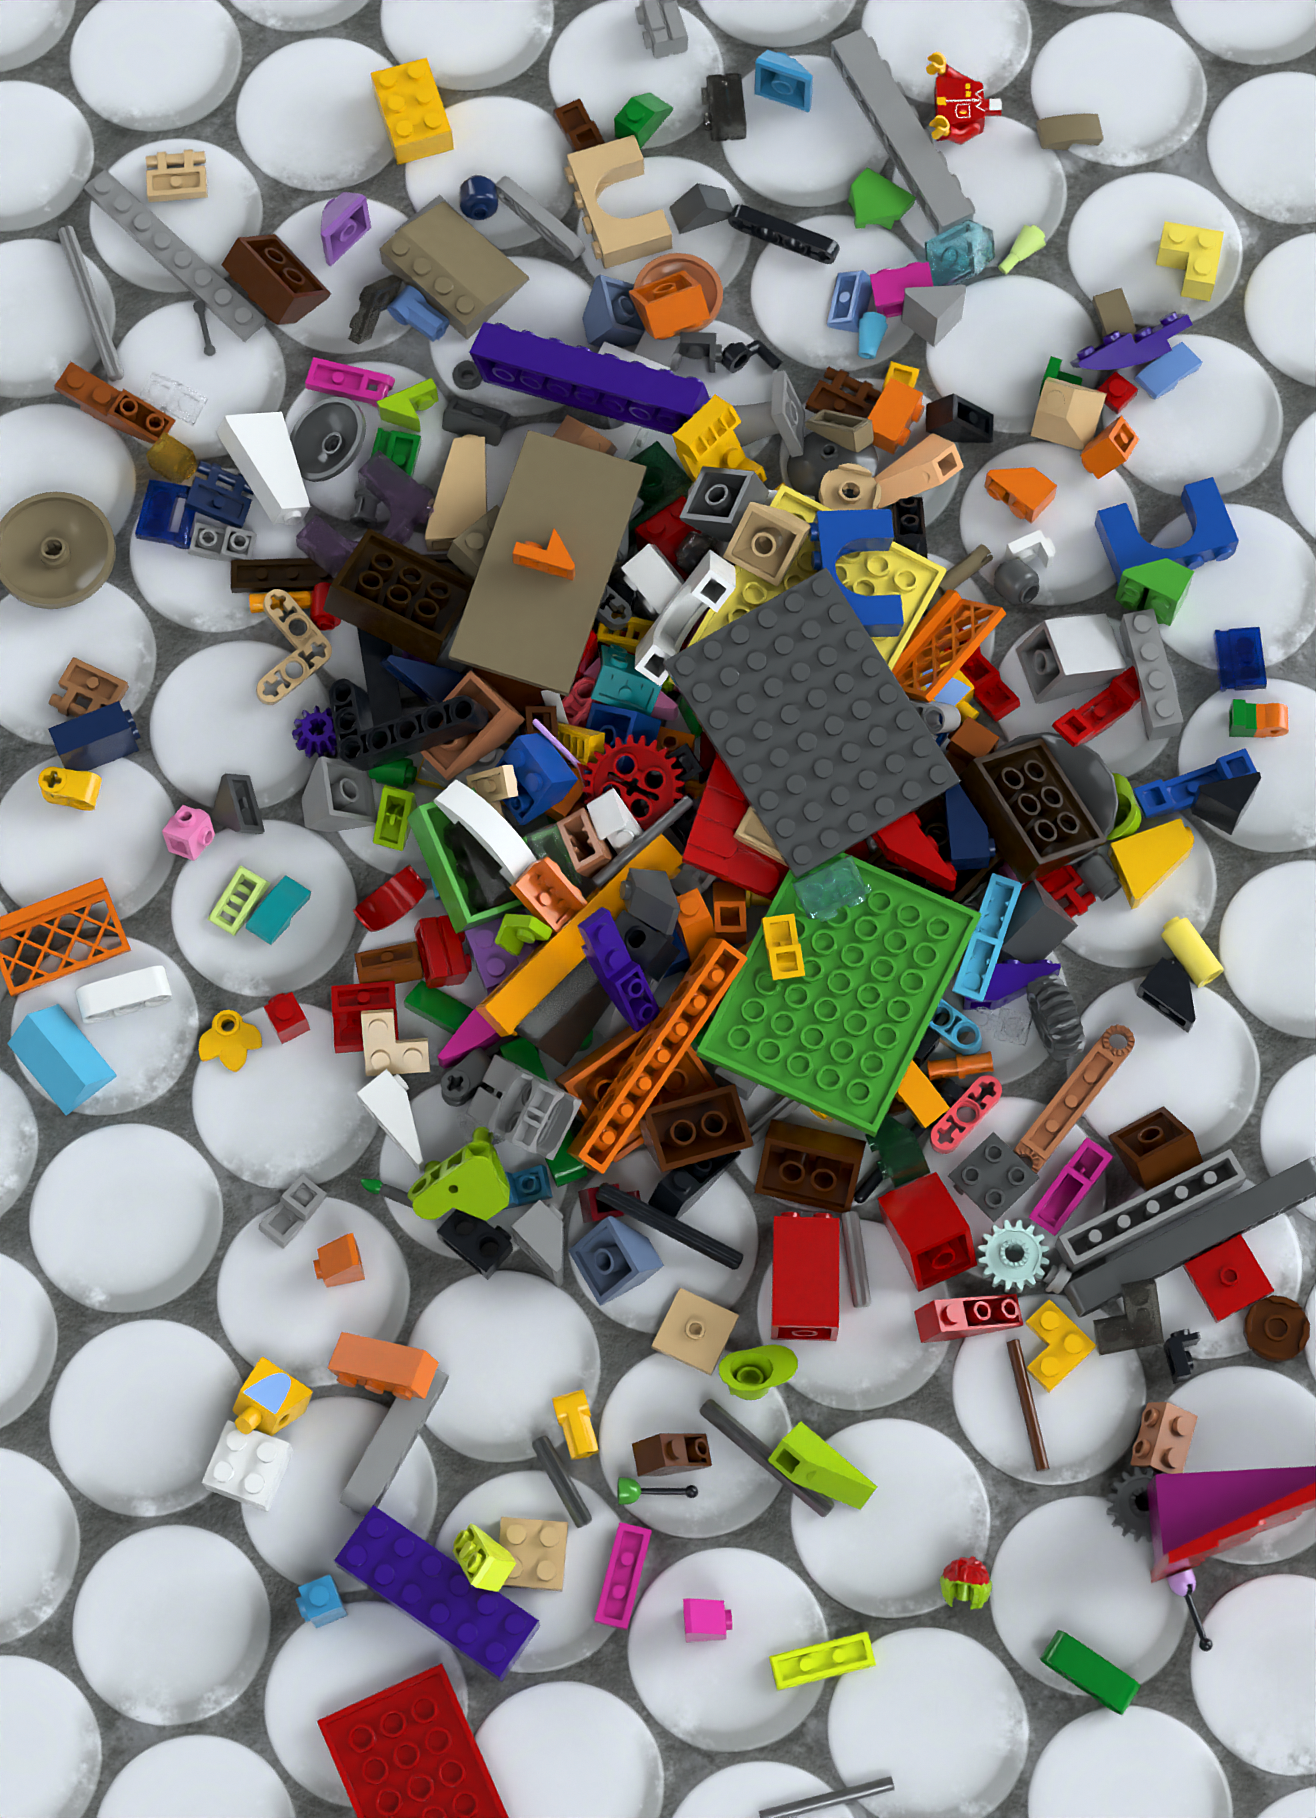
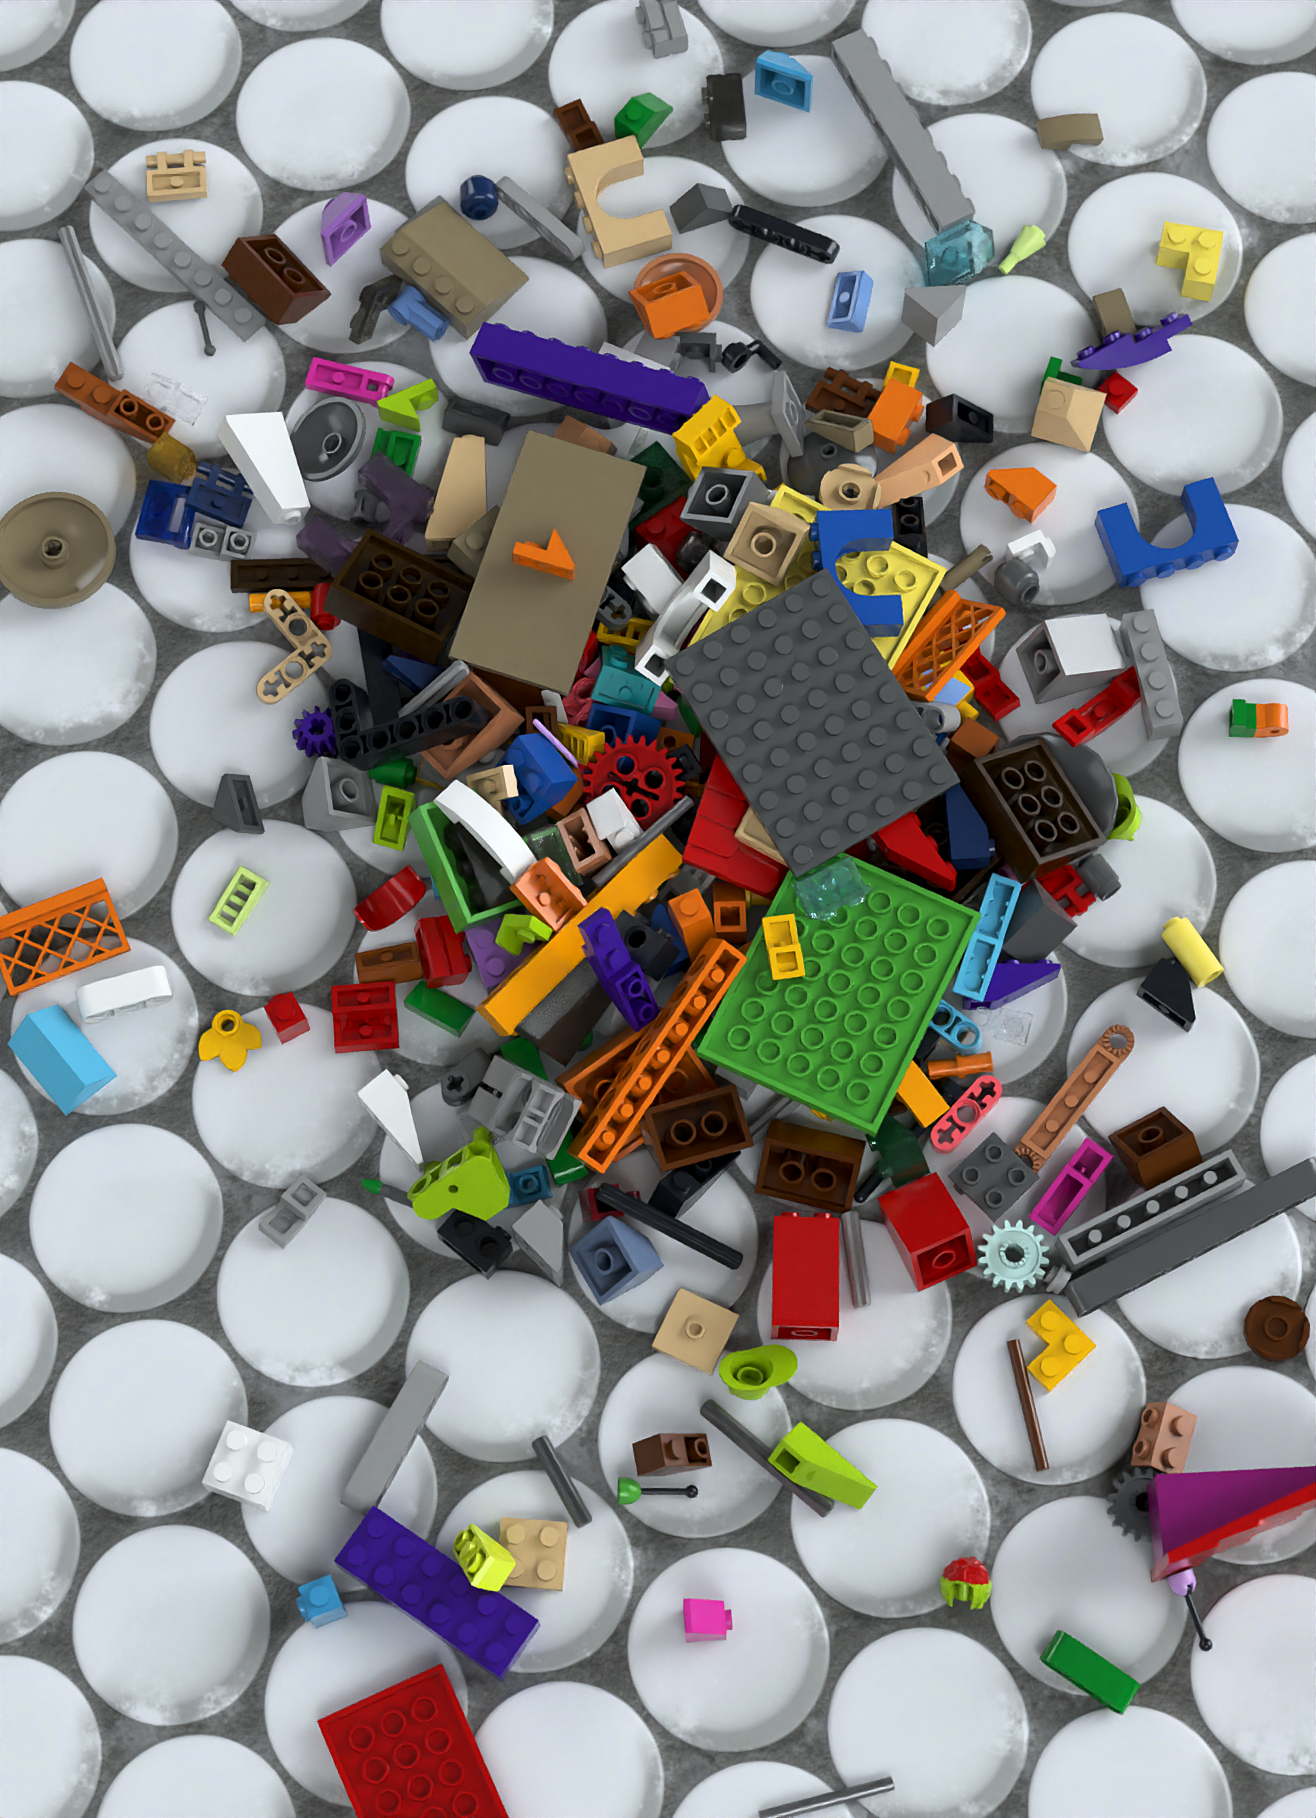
yellow piece [38,767,102,811] -> none
dark blue brick [48,701,141,771] -> none
medium nougat plate [49,657,129,717] -> none
bright pink brick [162,805,215,861] -> none
yellow torso [233,1356,313,1436] -> none
teal slope [245,875,311,945] -> none
orange slope [313,1233,365,1288] -> none
orange brick [327,1332,439,1400] -> none
tan plate [361,1009,430,1076] -> none
yellow brick [370,57,454,165] -> none
dark pink slope [437,1007,504,1069] -> none
dark grey plate [452,360,482,390] -> none
yellow piece [551,1389,599,1460] -> none
sand blue slope [582,275,646,348] -> none
dark pink plate [594,1522,652,1631] -> none
dark grey slope [620,868,680,935] -> none
neon yellow tile [769,1631,876,1691] -> none
bright green slope [848,167,916,229] -> none
medium azure cone [858,312,888,359] -> none
dark pink brick [870,262,933,318] -> none
red slope [914,1294,1024,1343] -> none
red torso [926,52,1002,145] -> none
dark grey gear [1026,974,1085,1061] -> none
orange slope [1080,415,1139,479] -> none
clear smoke plate [1093,1278,1164,1356] -> none
yellow slope [1107,818,1195,909] -> none
bright green slope [1115,558,1194,626] -> none
blue slope [1133,748,1257,819] -> none
medium blue slope [1135,342,1203,400] -> none
black bracket [1163,1329,1201,1384] -> none
red plate [1183,1234,1275,1323] -> none
black slope [1190,772,1262,835] -> none
clear blue plate [1213,627,1267,692] -> none
none -> light grey axle [398,660,470,717]

